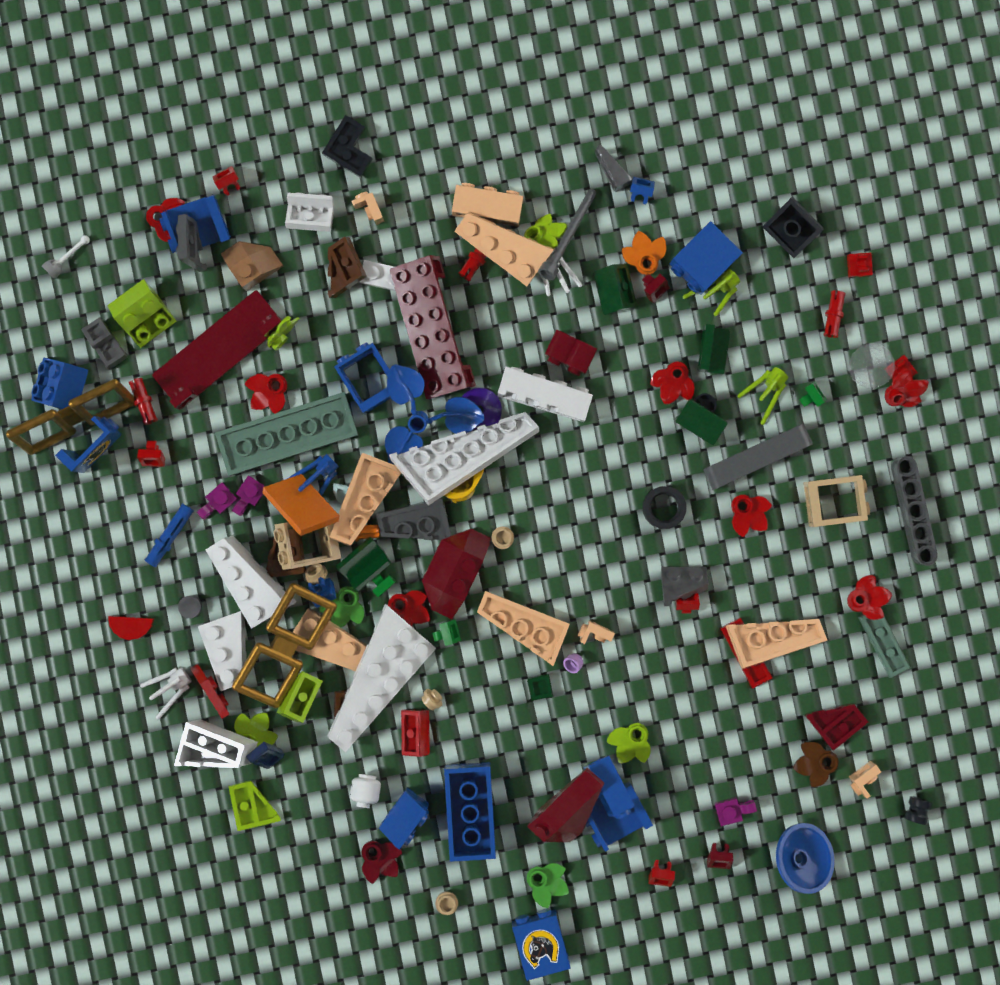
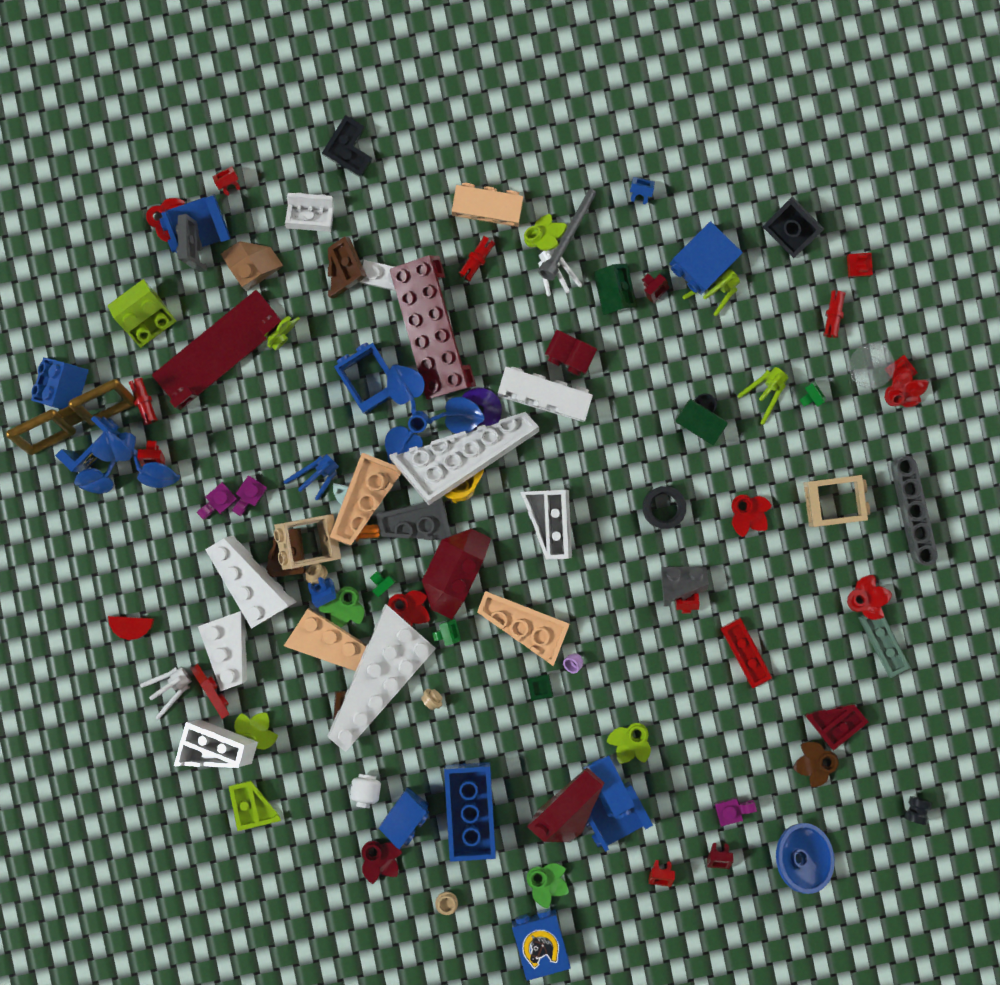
hinge [42,235,90,279] -> none
flat silver slope [81,317,128,370] -> none
blue pin [144,503,194,567] -> none
flat silver tile [178,595,202,618] -> none
sand green plate [215,392,358,476] -> none
pearl gold bar [232,583,337,708] -> none
red plate [245,374,287,414] -> none
dark blue tile [246,742,285,769] -> none
orange tile [263,474,340,536] -> none
lime slope [276,671,323,723] -> none
dark green panel [336,536,391,592] -> none
light nougat bracket [351,192,385,225] -> none
red slope [401,709,430,757] -> none
light nougat wing [454,212,555,286] -> none
tan plate [491,526,514,549] -> none
light nougat bracket [578,620,615,644] -> none
flat silver slope [595,145,632,192] -> none
orange plate [622,231,666,275] -> none
red plate [650,361,695,405] -> none
dark green panel [697,324,730,374] -> none
dark grey beam [703,423,813,490] -> none
light nougat wing [726,619,827,669] -> none
light nougat bracket [849,761,881,799] -> none
none -> blue plant [74,429,180,494]
none -> white wedge [520,490,572,560]

